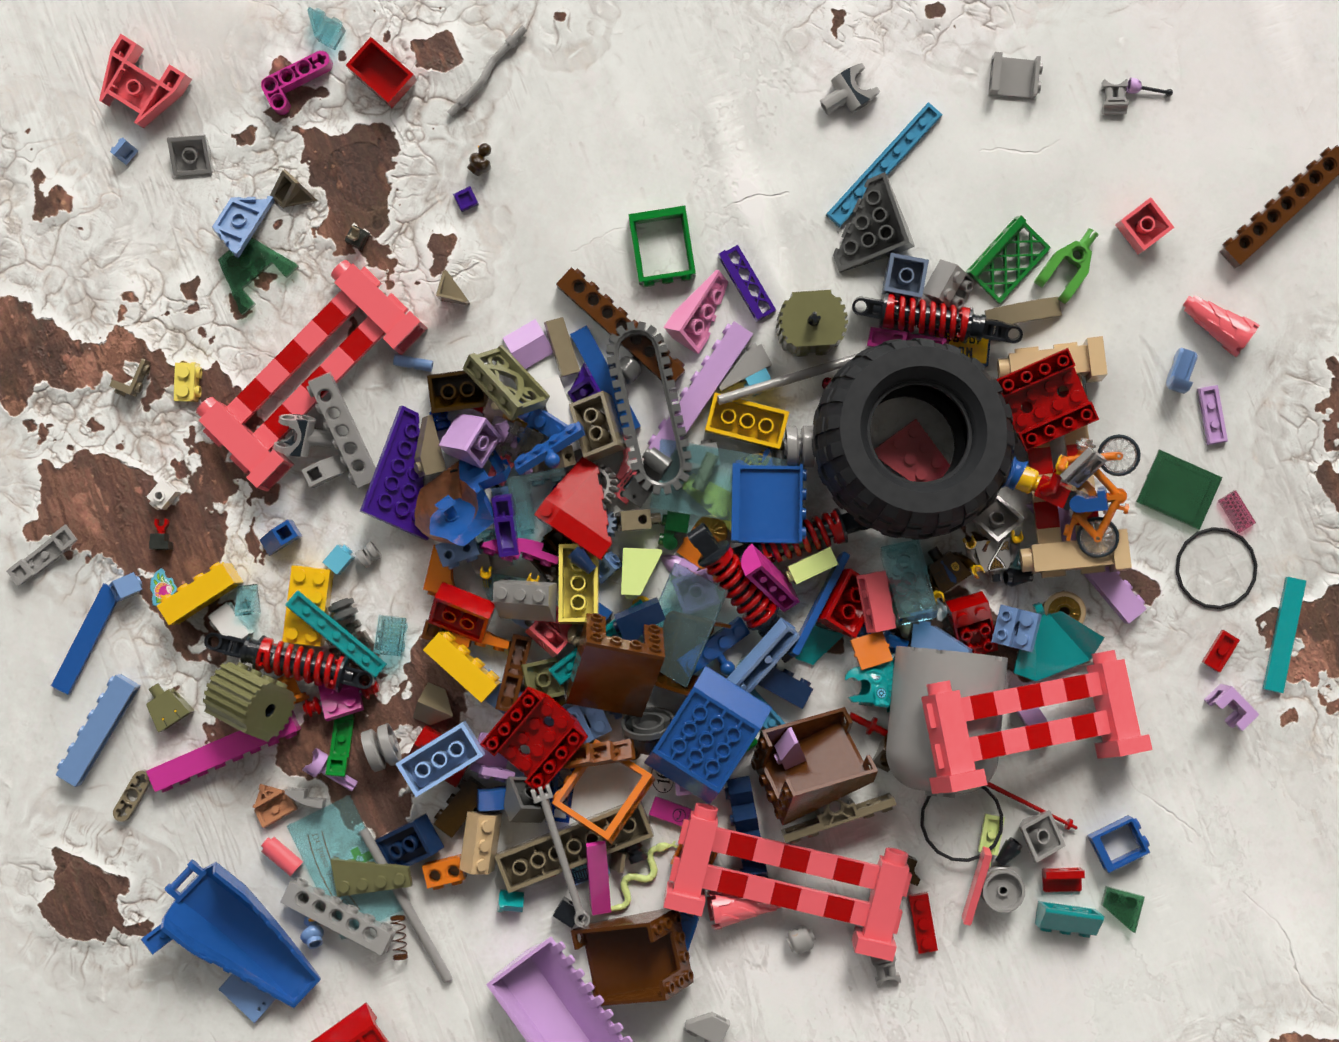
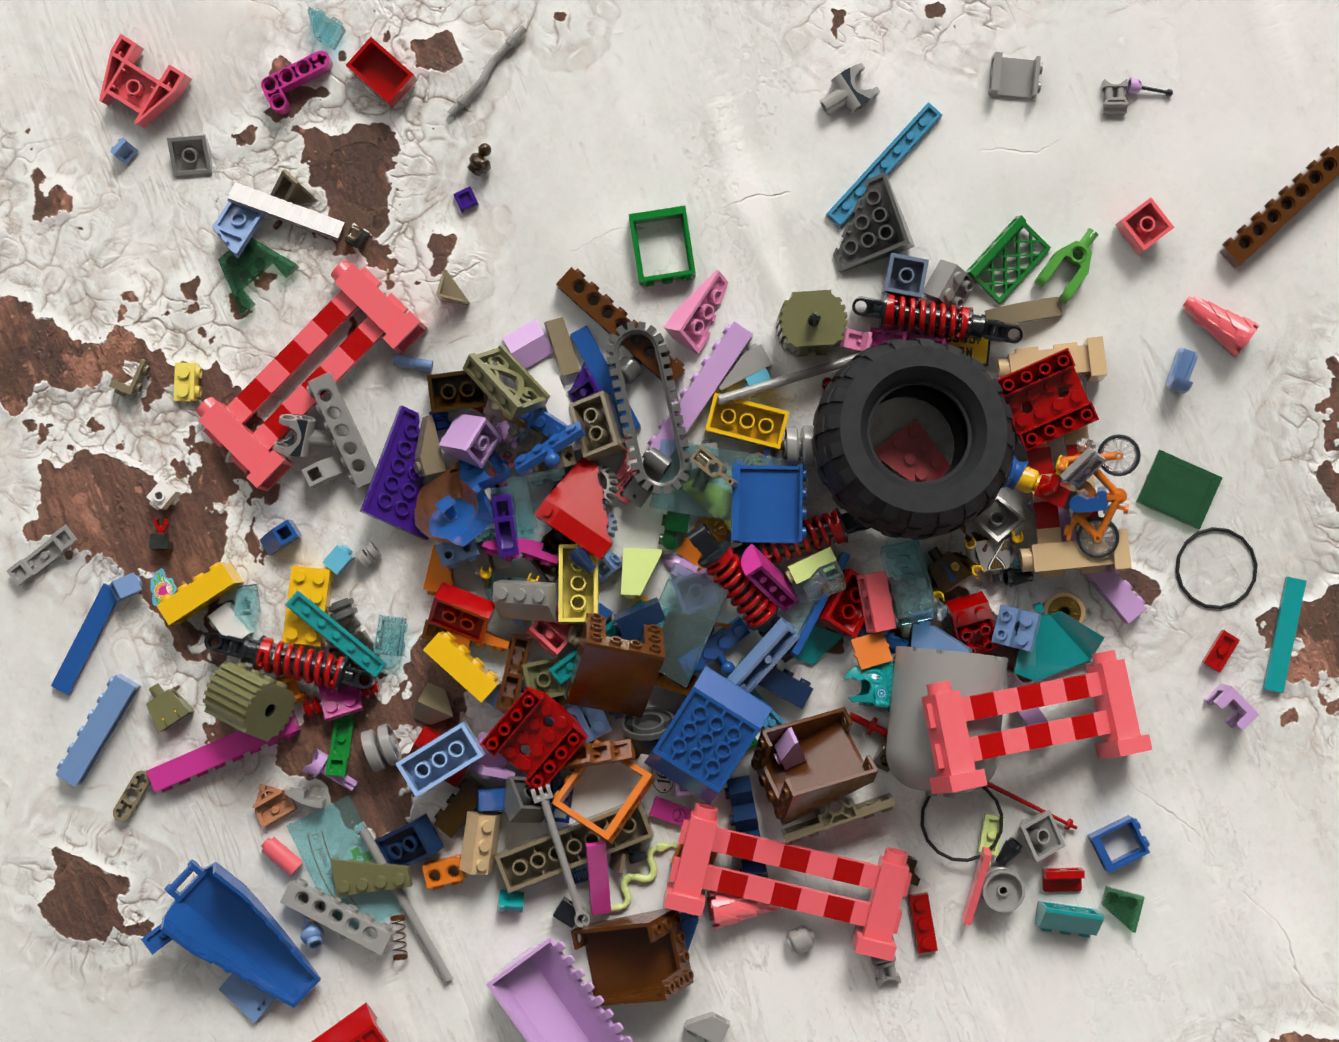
dark tan torso [615,509,661,532] -> none
dark purple fence [718,244,776,322] -> none
lavender tile [1197,385,1228,445] -> none
clear pink tile [1218,490,1256,533] -> none
none -> tile [228,182,345,241]
none -> dark tan piece [689,445,738,488]
none -> clear light blue slope [803,561,846,603]
none -> bright pink bracket [840,328,872,352]

